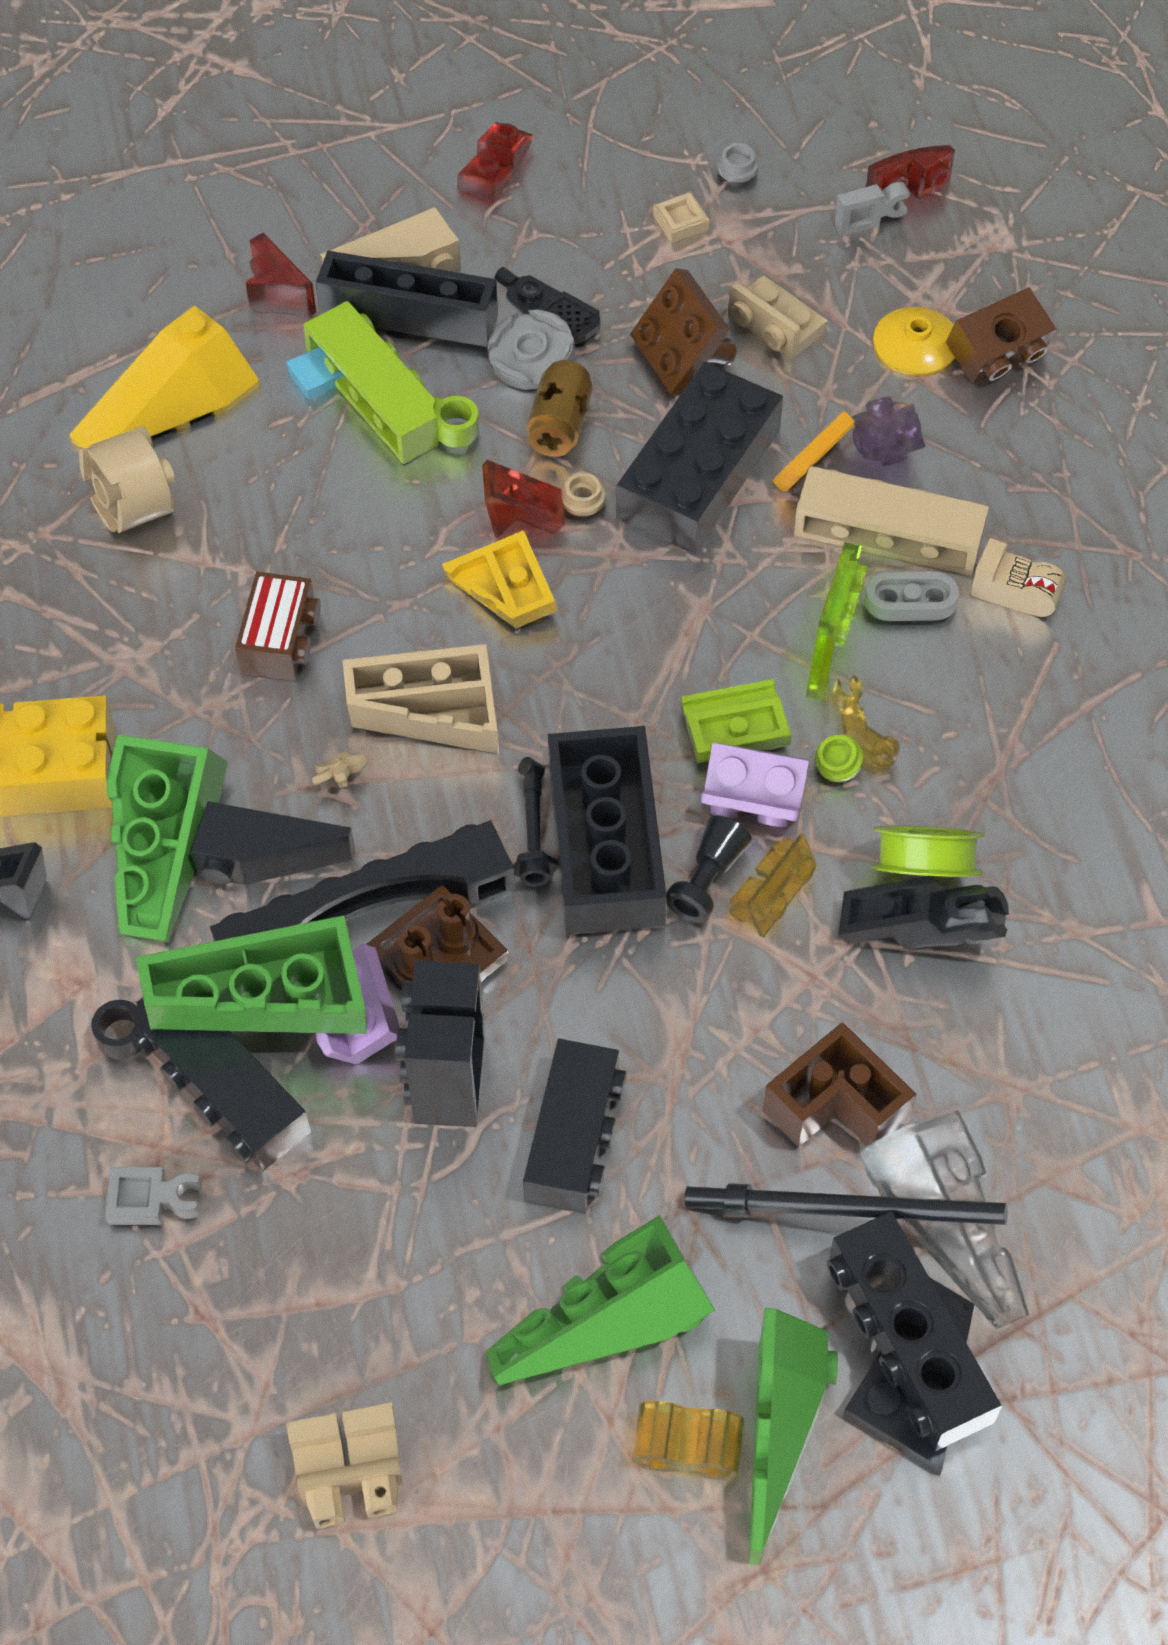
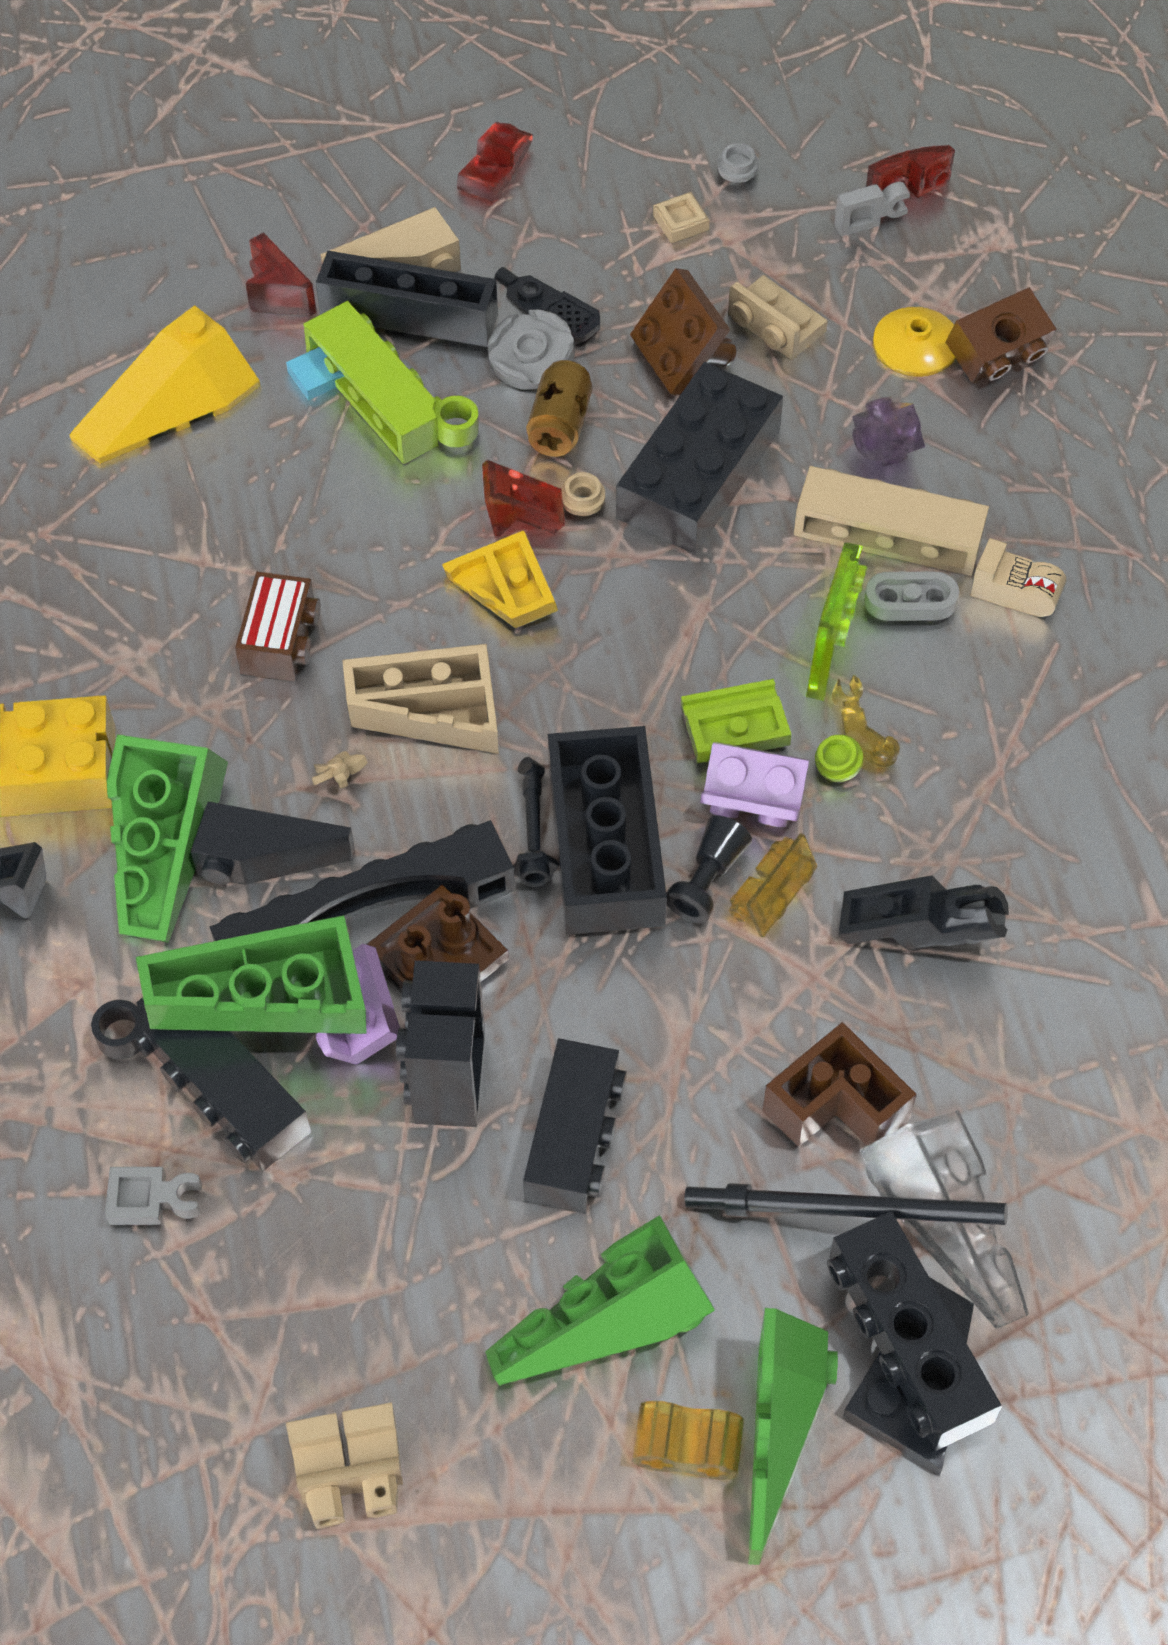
tan brick [79,426,175,533] -> none
light orange tile [772,410,855,492] -> none
lime wheel [871,825,985,877] -> none

